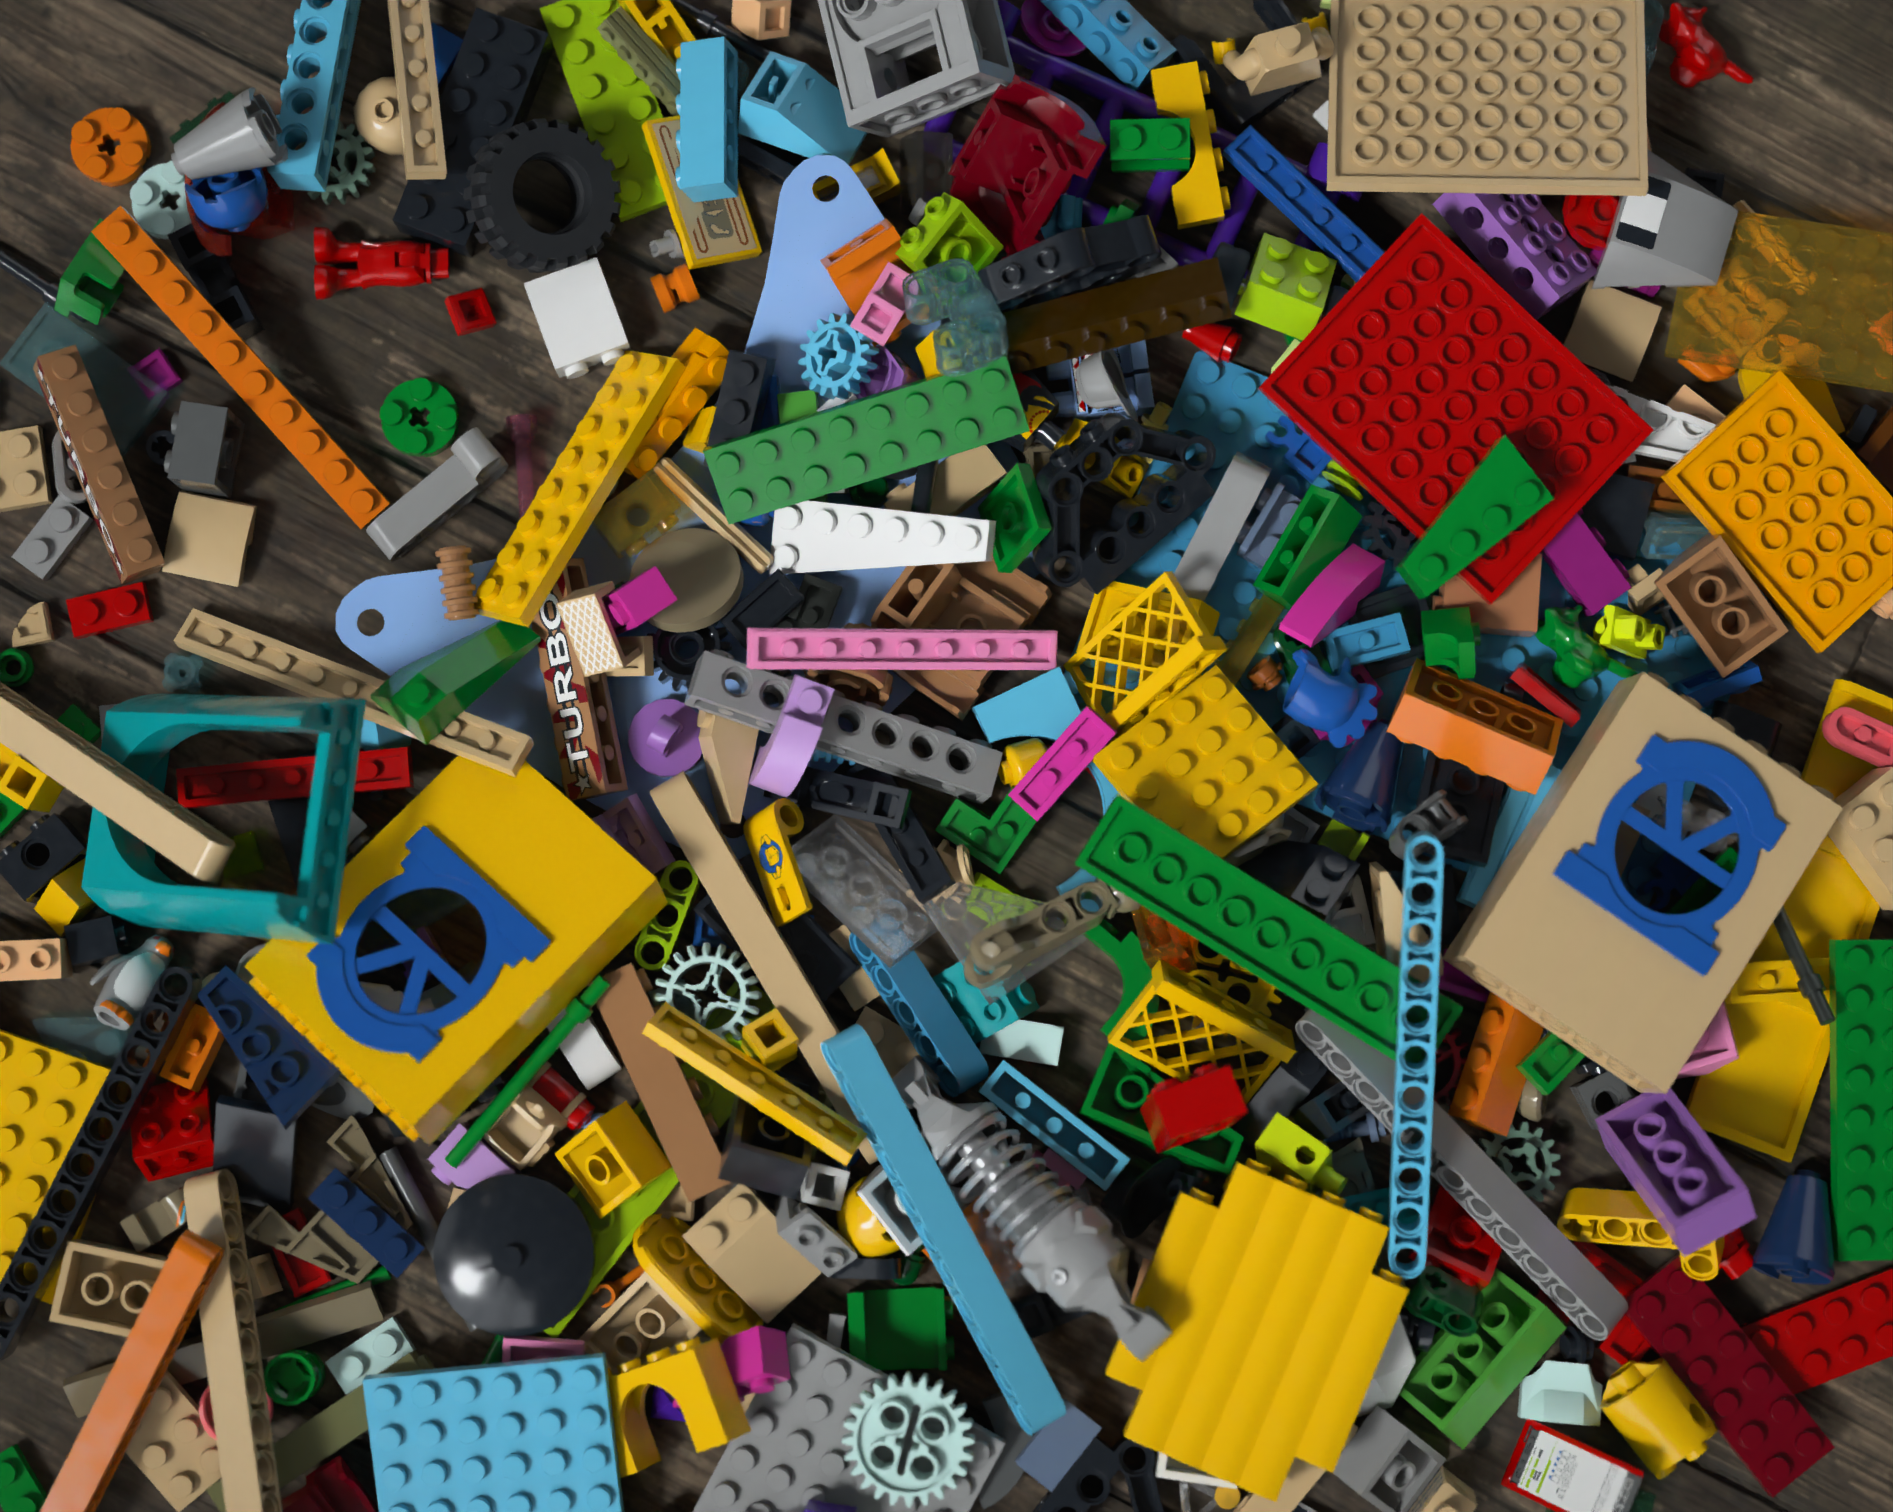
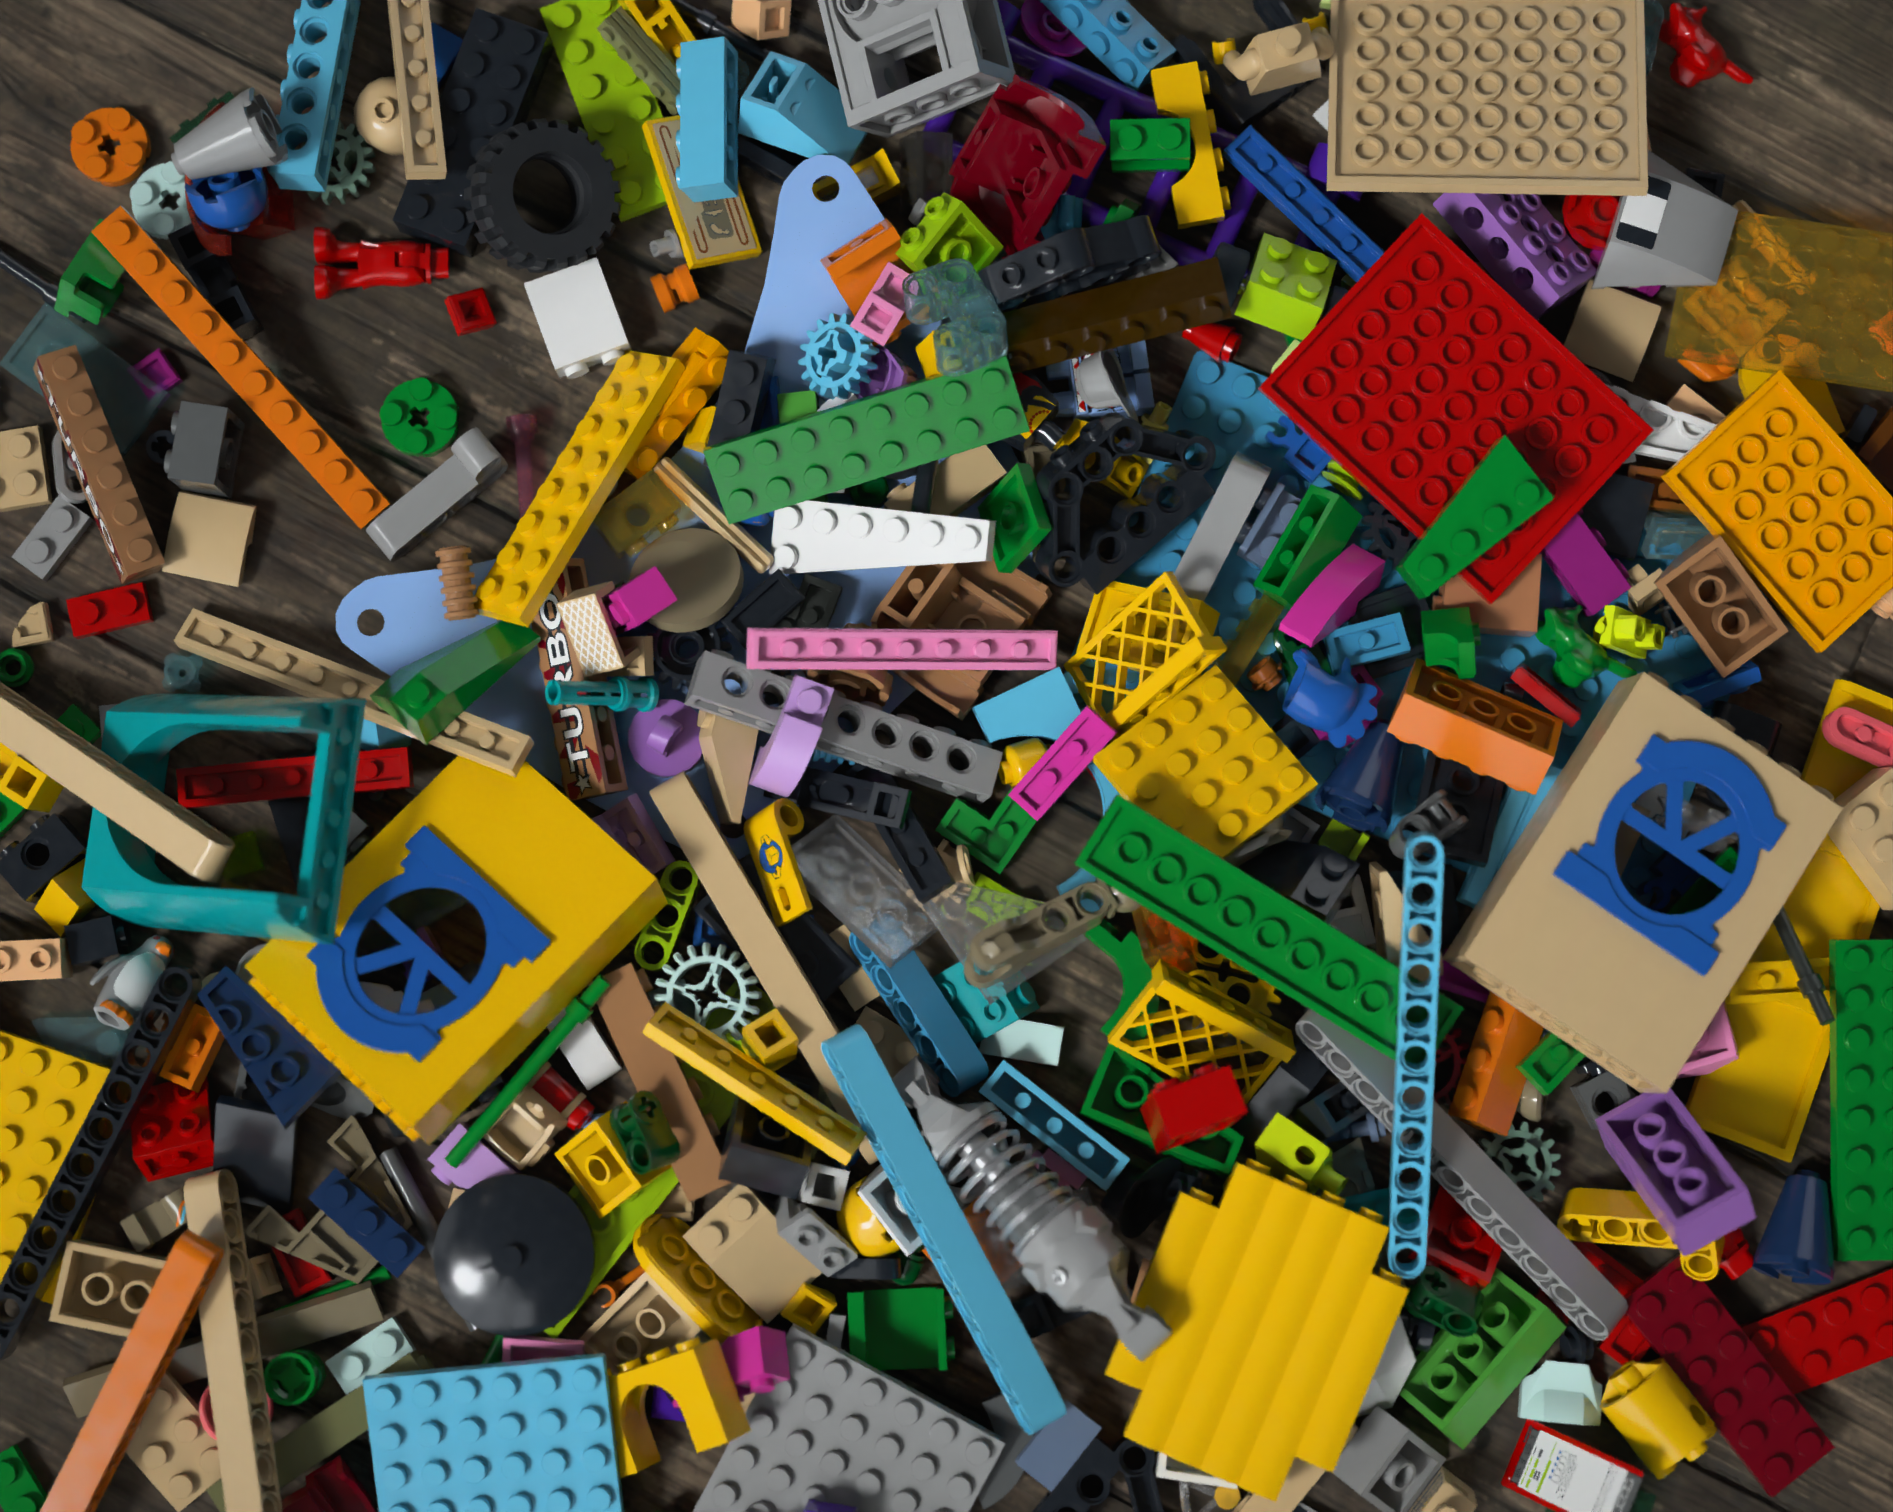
light aqua gear [842,1371,976,1508] -> none
none -> teal pin [545,676,659,712]
none -> dark green piece [610,1090,680,1174]
none -> yellow slope [781,1282,837,1335]

